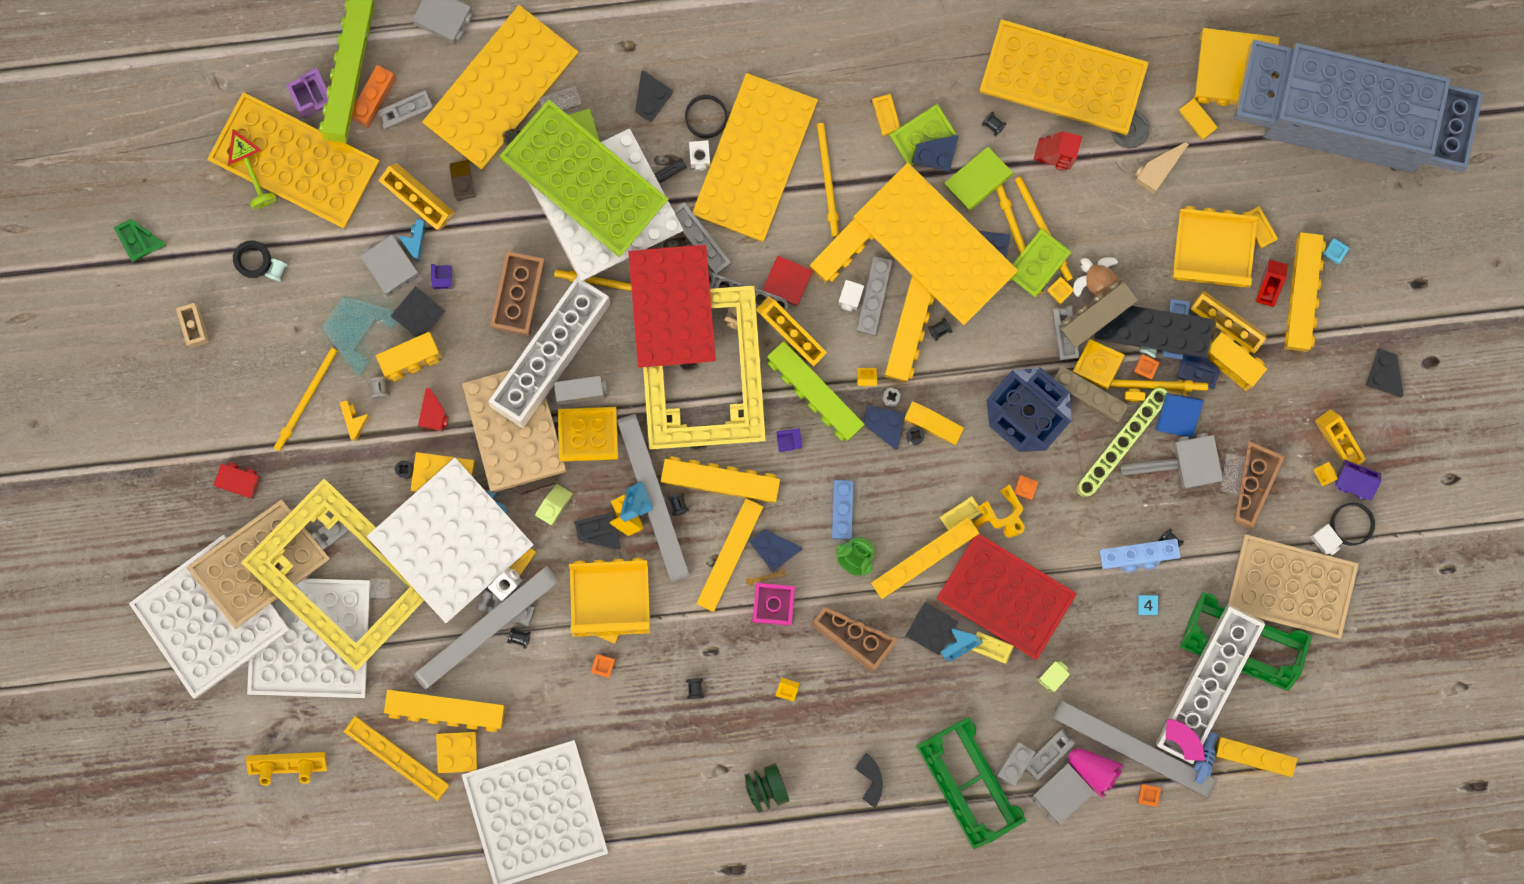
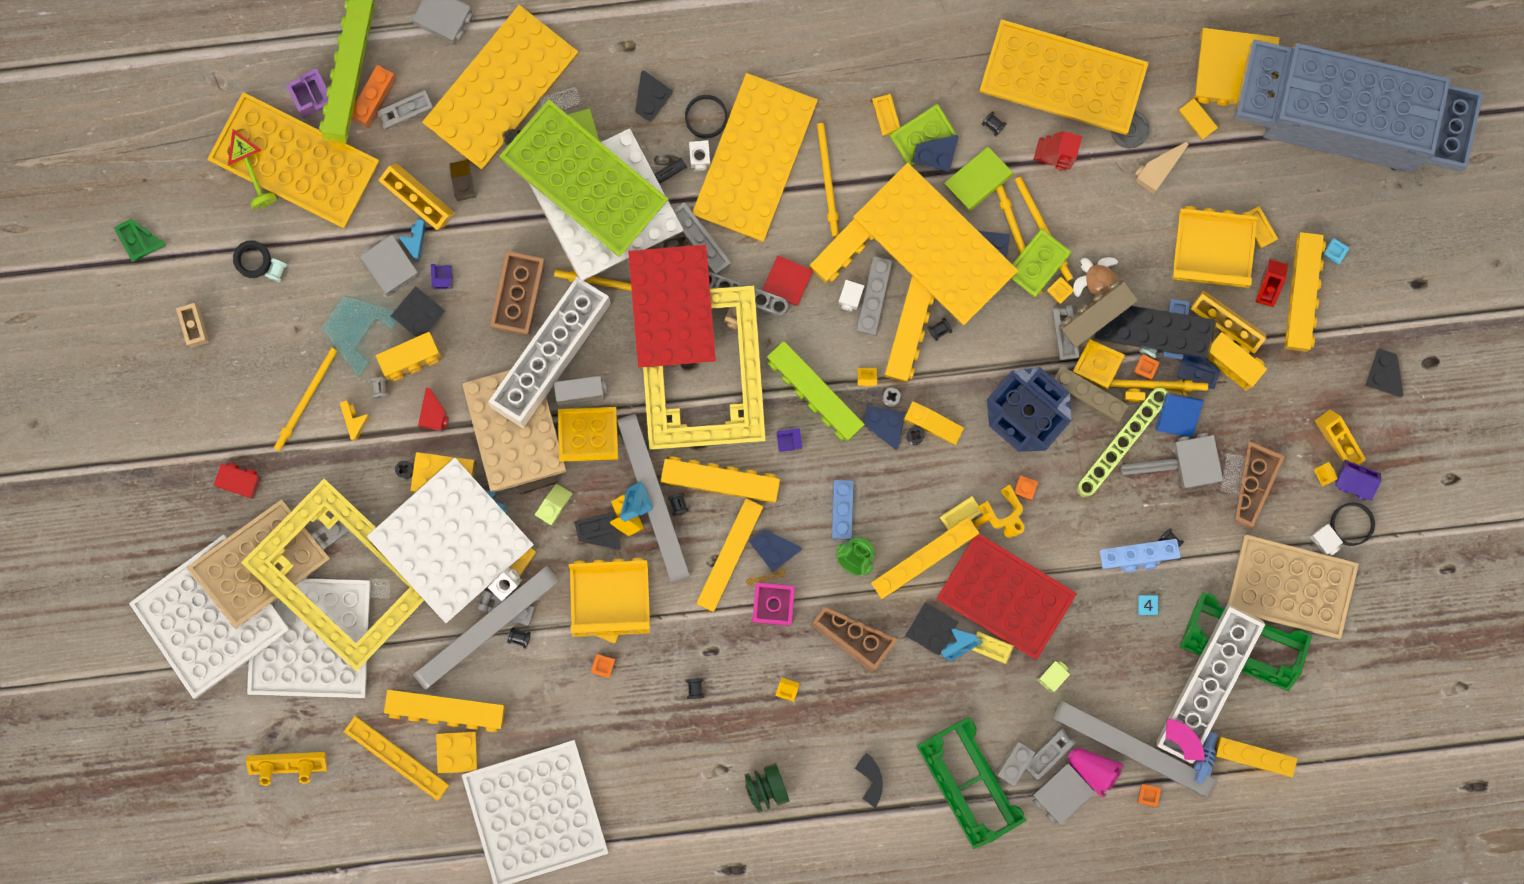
yellow brick [756,296,827,366] -> none

